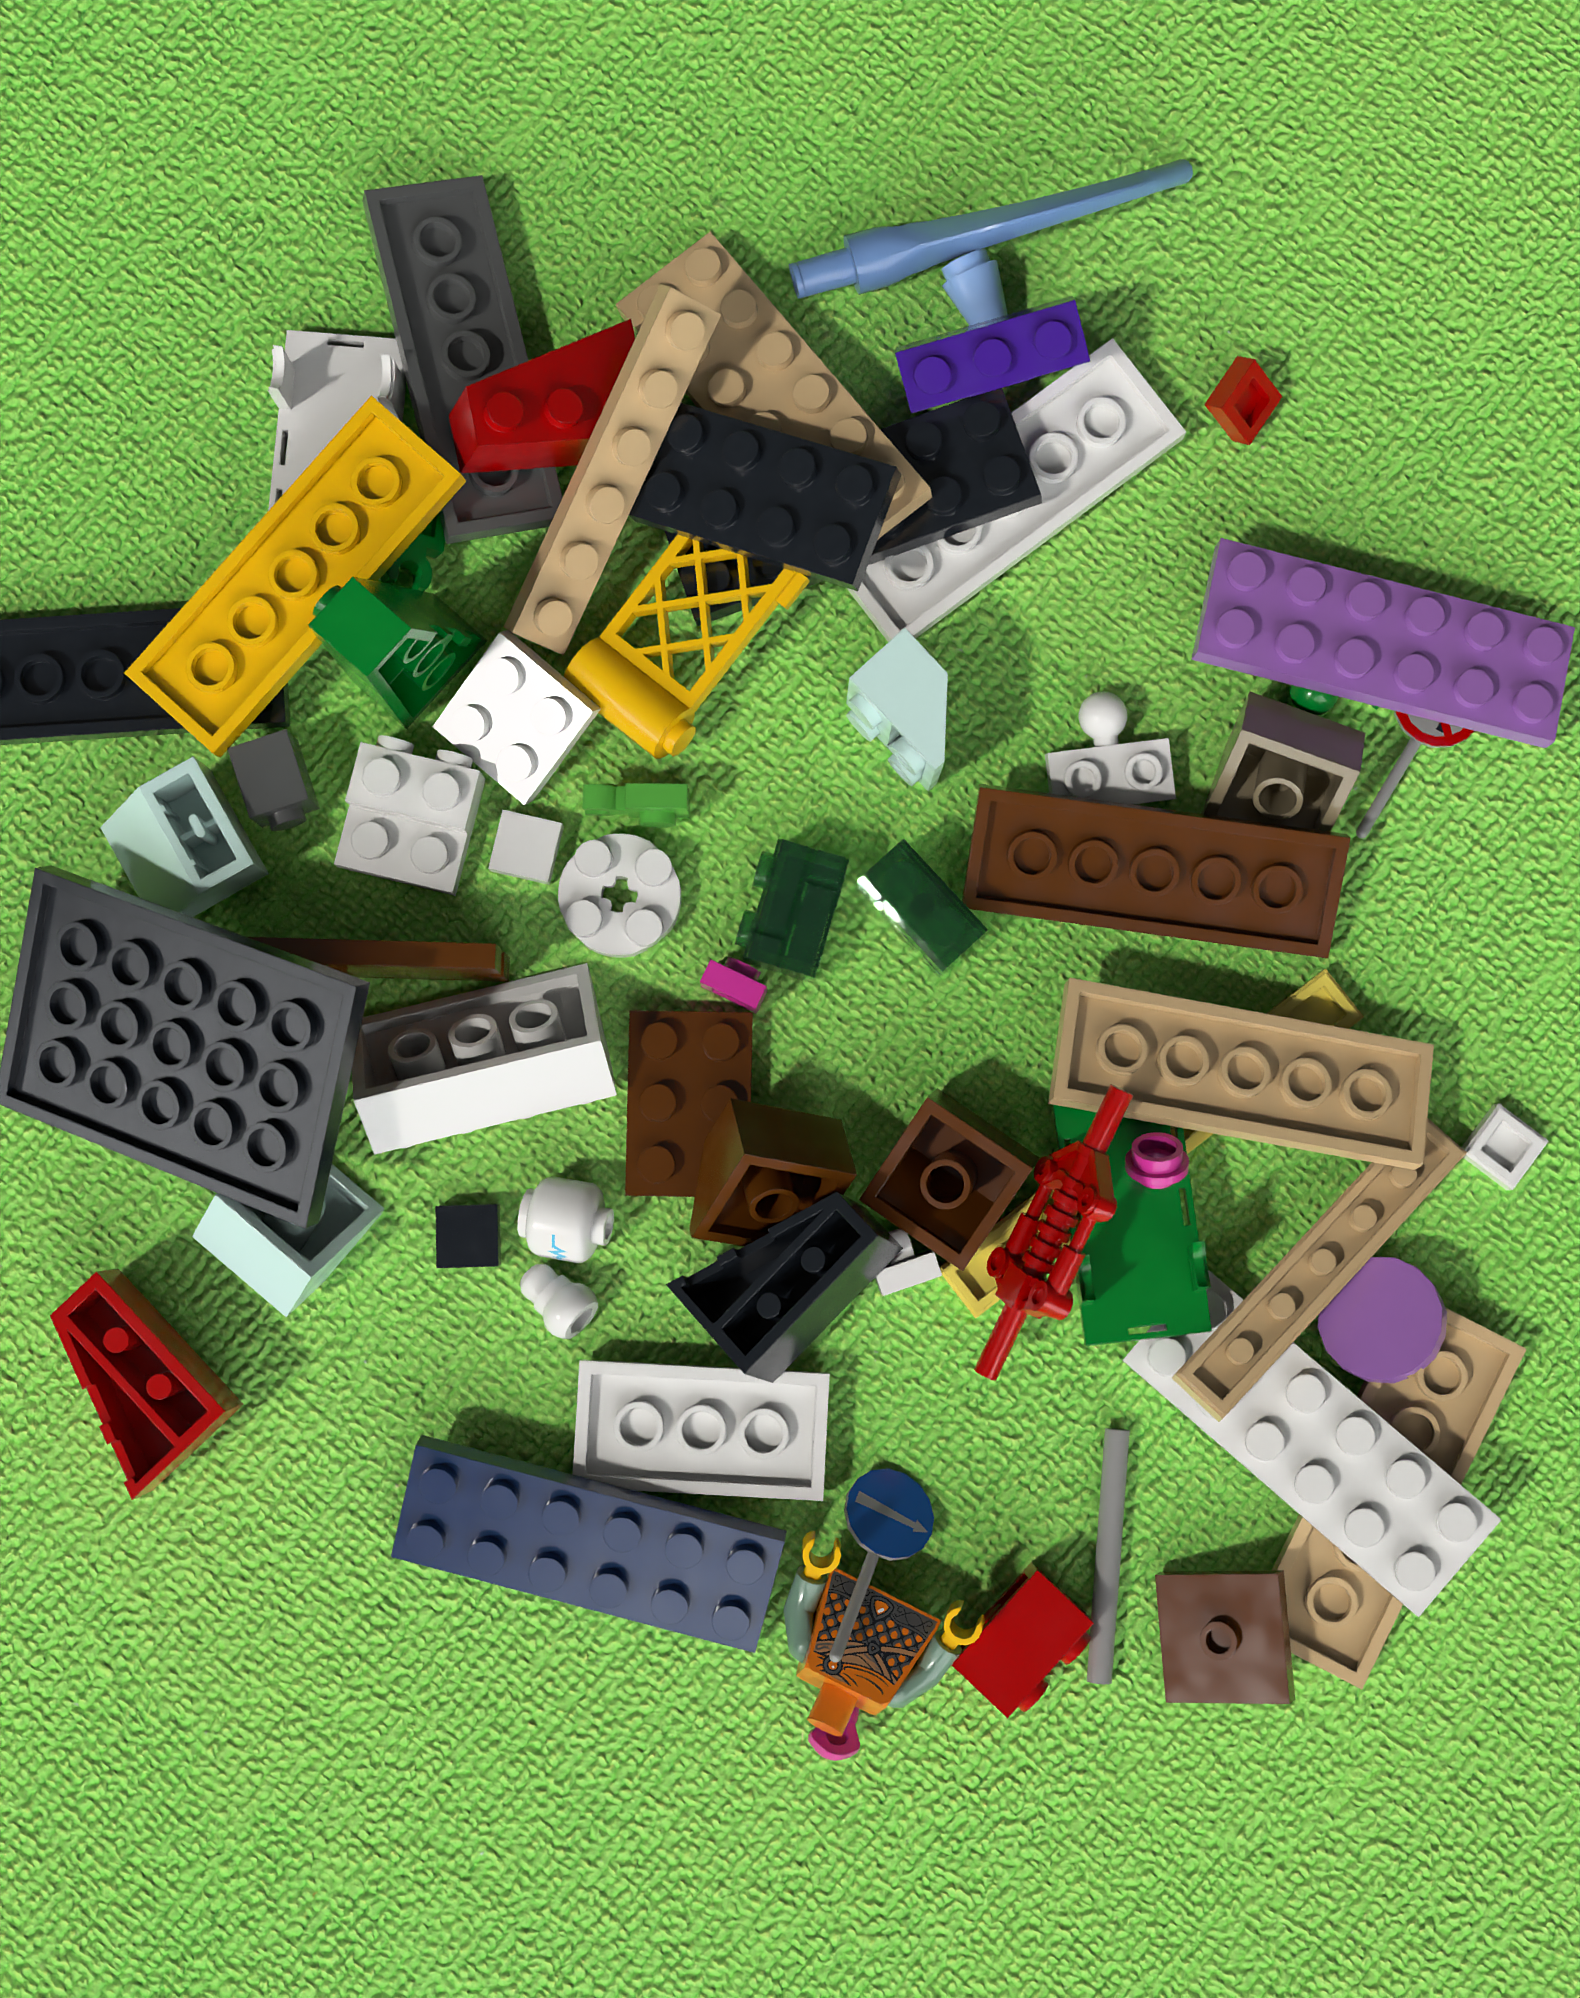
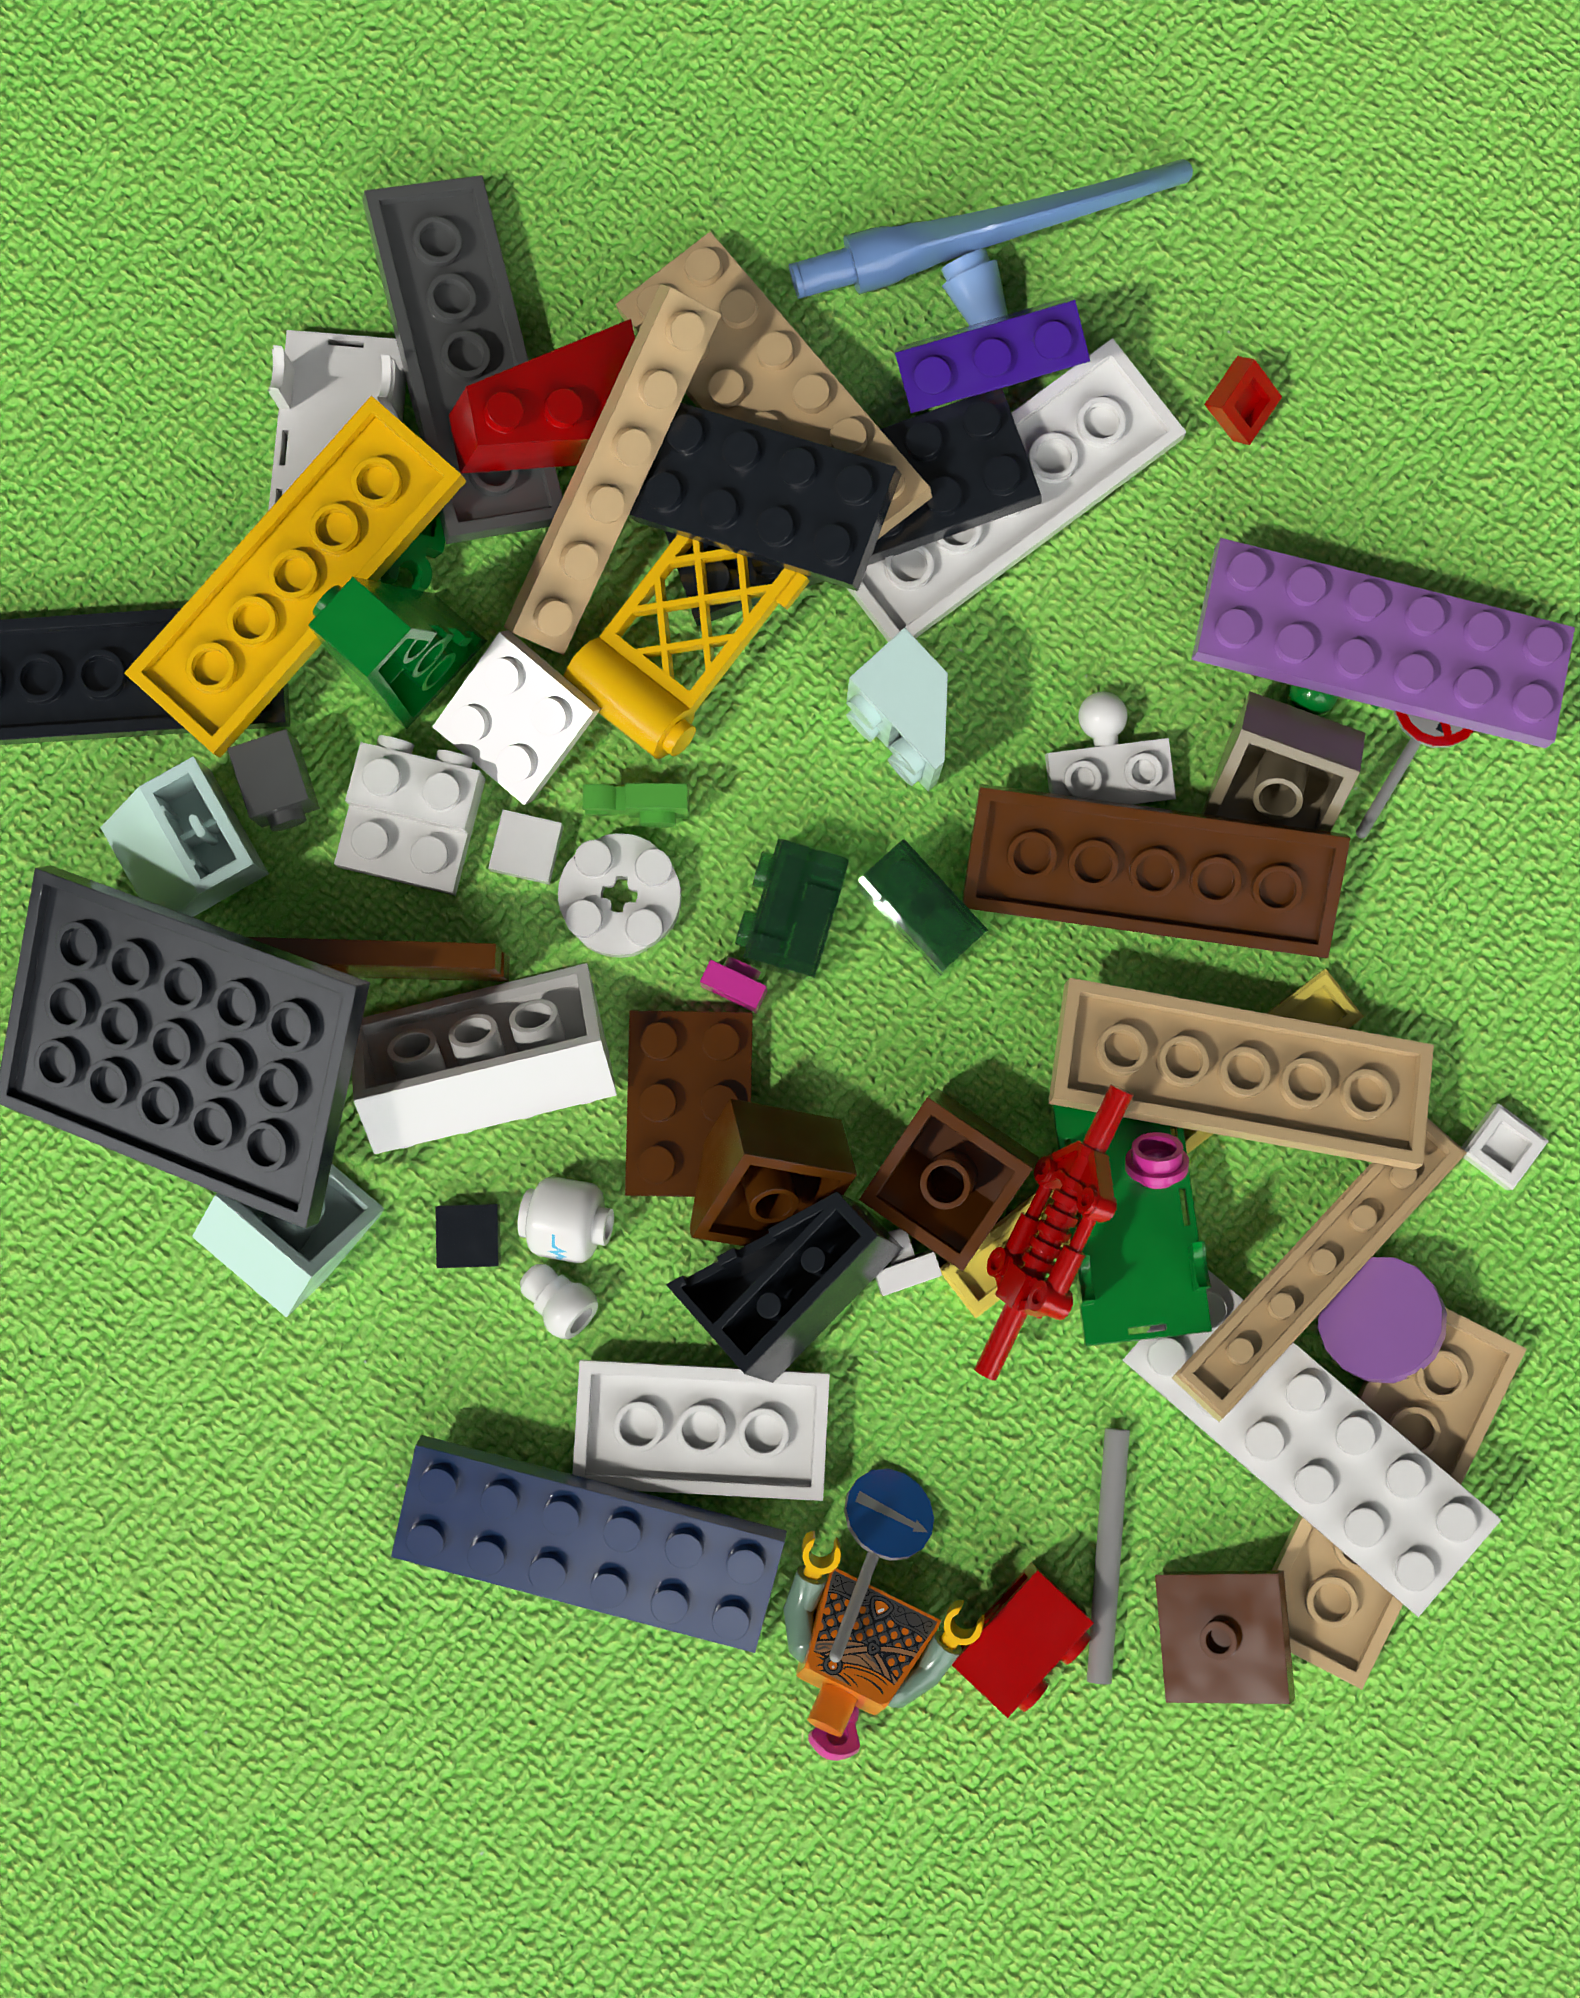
red wedge [50,1268,244,1500] -> none

